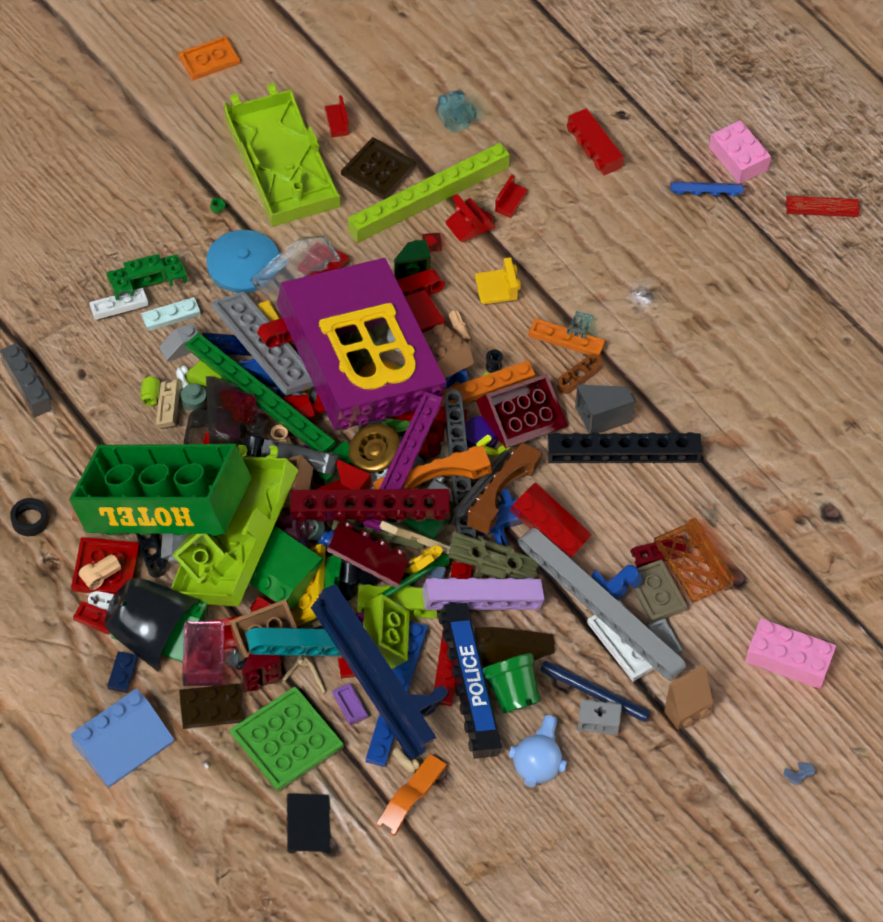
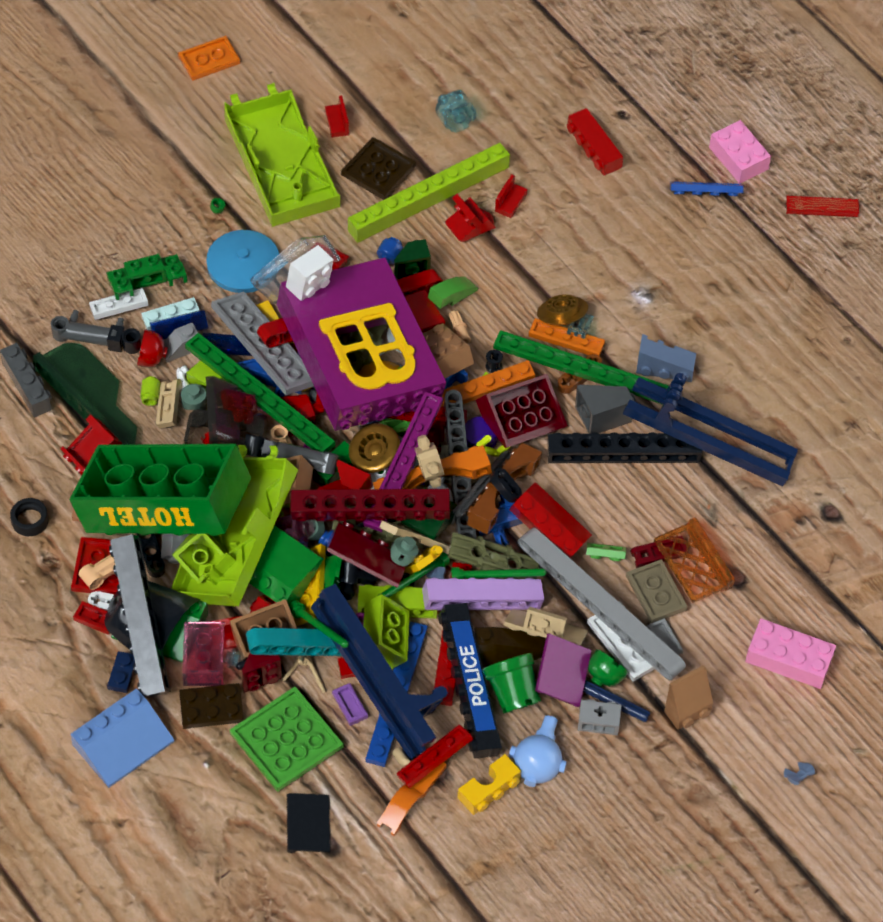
clear red tile [422,233,442,252] -> none
yellow bracket [475,257,521,304] -> none
blue animal [592,565,642,600] -> none
none -> clear green piece [33,343,137,445]
none -> dark grey piece [51,310,141,354]
none -> red panel [60,414,122,475]
none -> brick [109,534,171,698]
none -> red cylinder [137,329,168,368]
none -> clear blue plate [149,309,208,339]
none -> white brick [286,245,334,301]
none -> green piece [289,600,349,648]
none -> blue head [377,237,403,265]
none -> sand green piece [390,536,419,567]
none -> red tile [396,724,473,789]
none -> tan piece [414,435,444,488]
none -> bright green slope [428,277,478,309]
none -> green piece [451,567,546,579]
none -> yellow arch [457,754,521,815]
none -> black beam [490,468,522,503]
none -> green plate [493,330,668,405]
none -> tan bracket [504,607,588,646]
none -> magenta piece [535,633,591,707]
none -> pearl gold wheel [537,294,588,325]
none -> bright green plate [586,543,626,561]
none -> green cylinder [588,649,629,687]
none -> dark blue piece [623,373,798,487]
none -> sand blue wedge [636,334,696,382]

